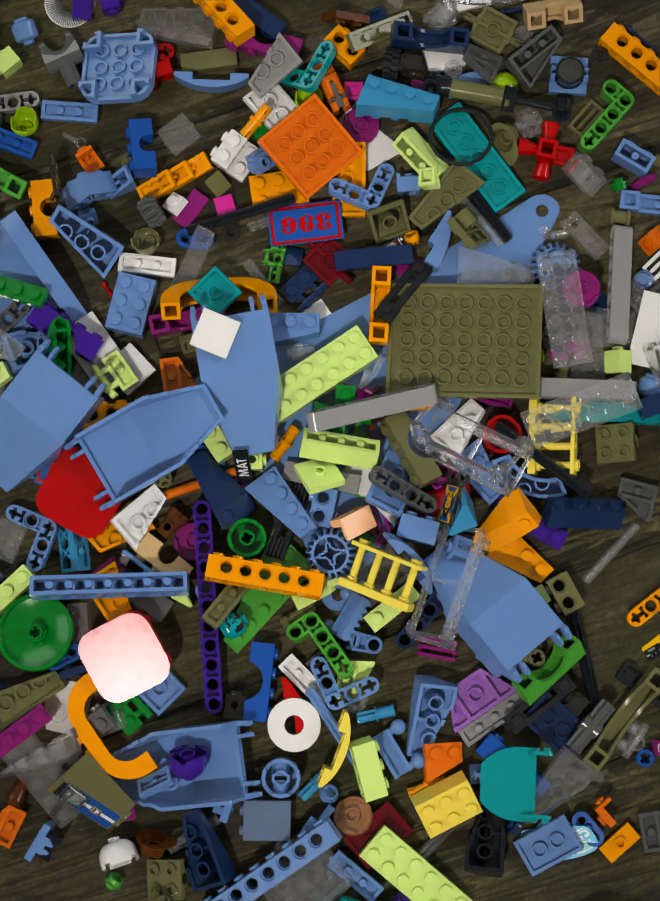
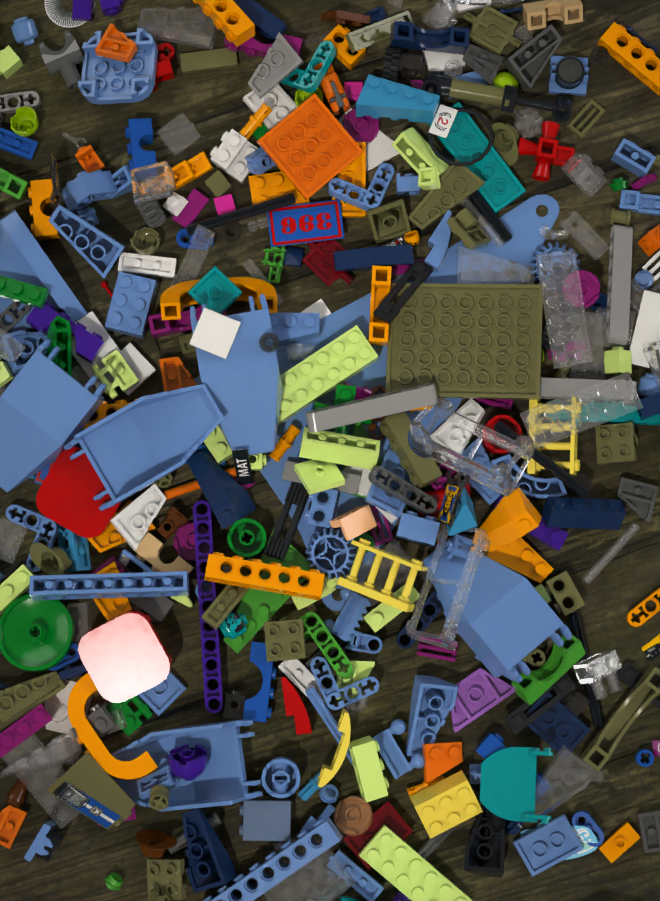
medium blue plate [41,100,99,124] -> none
white cylinder [99,836,140,871] -> none
medium blue slope [174,71,250,93] -> none
medium blue tile [212,803,236,823] -> none
medium blue wing [244,466,317,539] -> none
white sticker [267,698,321,752] -> none
dark blue plate [279,264,328,313] -> none
dark azure axle [356,704,395,723] -> none
clear slope [358,352,387,389] -> none
medium blue slope [382,532,433,595] -> none
light grey tile [457,692,525,747] -> none
dark grey piece [565,698,615,755] -> none
bright green beam [578,79,634,155] -> none
orange bracket [592,795,617,828] -> none
clear plate [615,720,650,759] -> none
none -> olive piece [30,542,72,575]
none -> orange wing [95,23,138,63]
none -> clear slope [130,161,176,205]
none -> olive wheel [149,785,170,810]
none -> clear smoke plate [259,333,279,353]
none -> olive plate [264,619,307,662]
none -> white sticker [429,104,458,138]
none -> clear brick [573,650,622,700]

